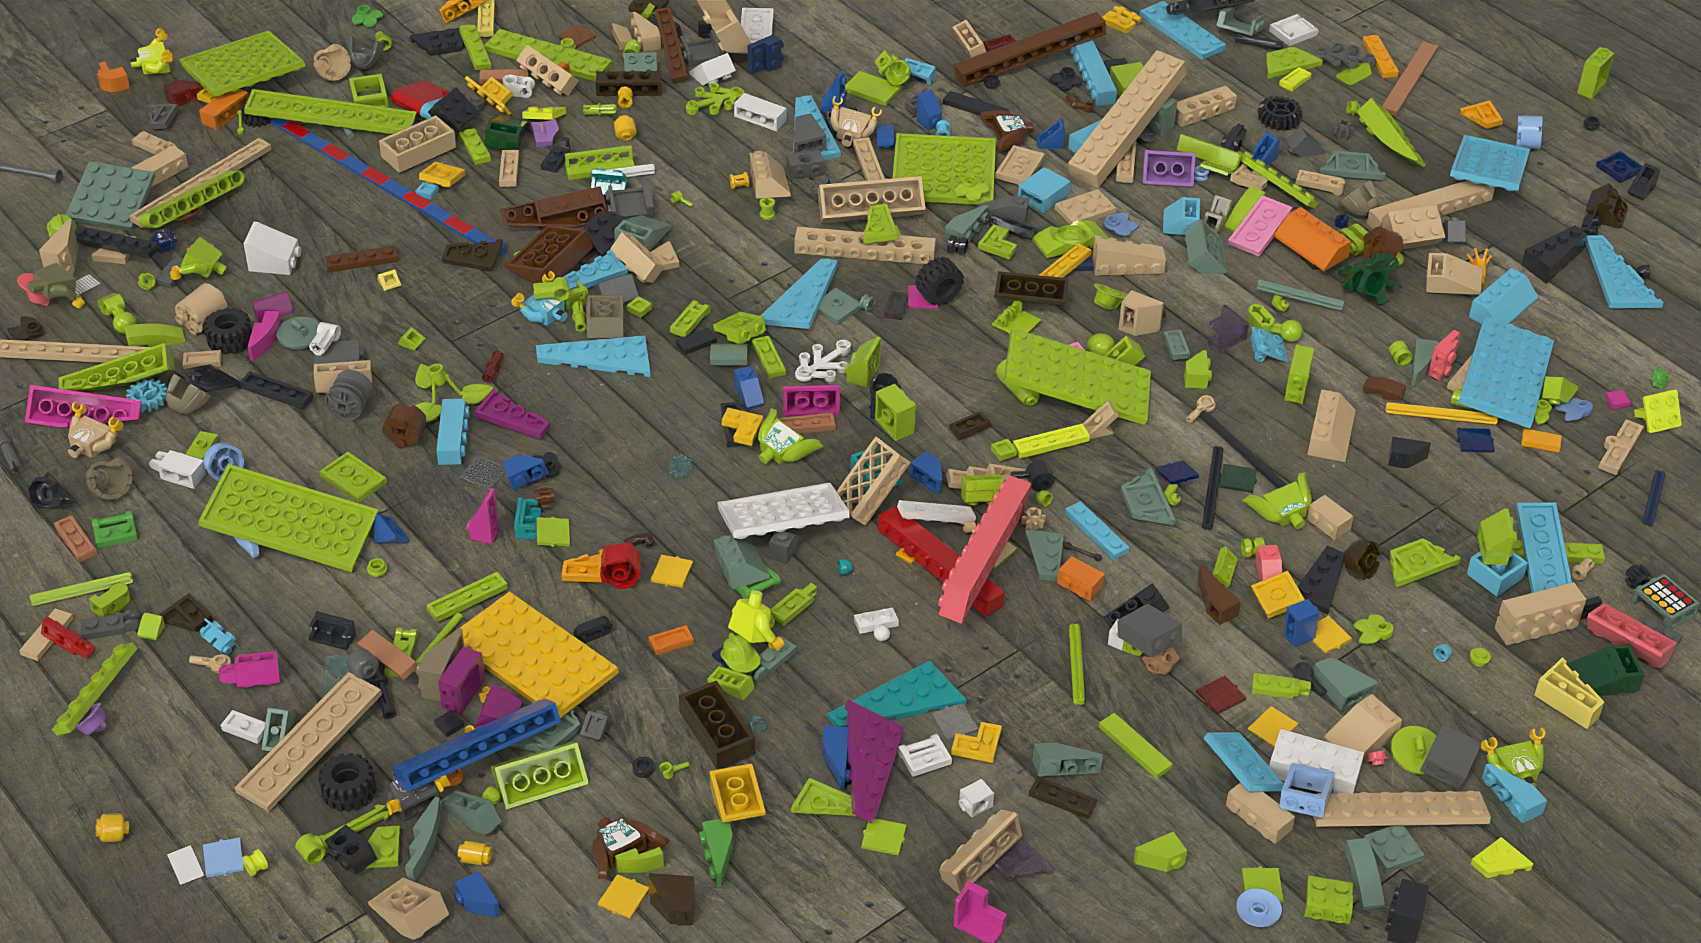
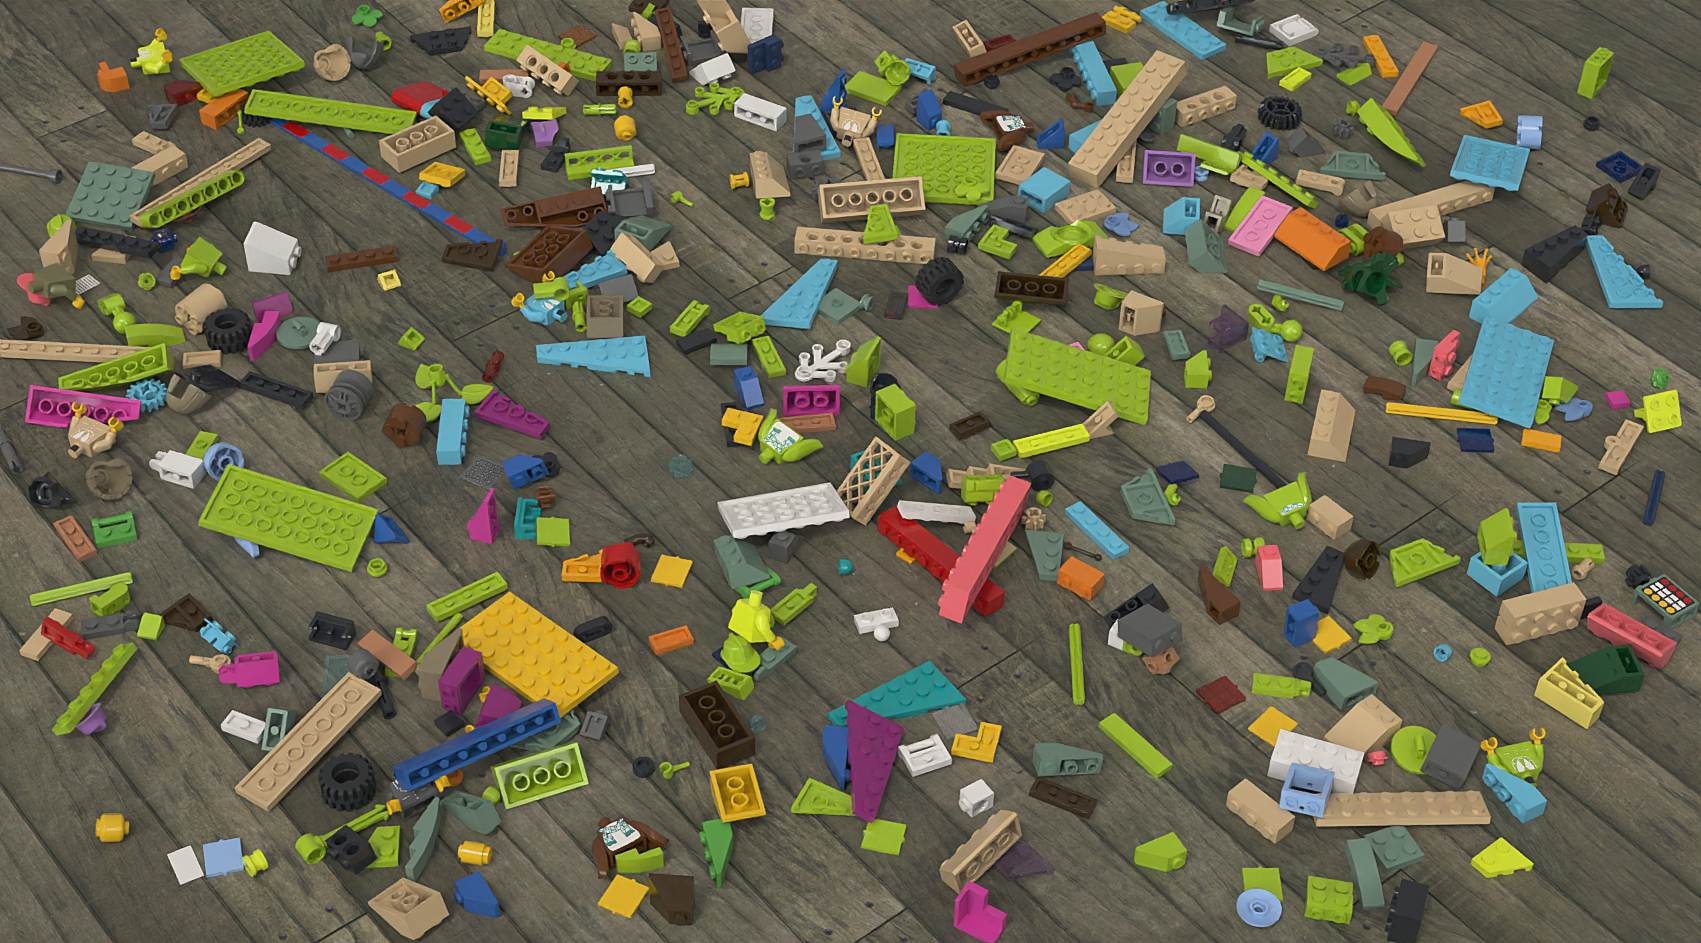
lime window [349,74,389,108] -> none
lime plate [459,25,492,70] -> none
black axle [1202,446,1223,530] -> none
medium azure tile [1204,732,1284,792] -> none
yellow plate [1251,571,1304,619] -> none

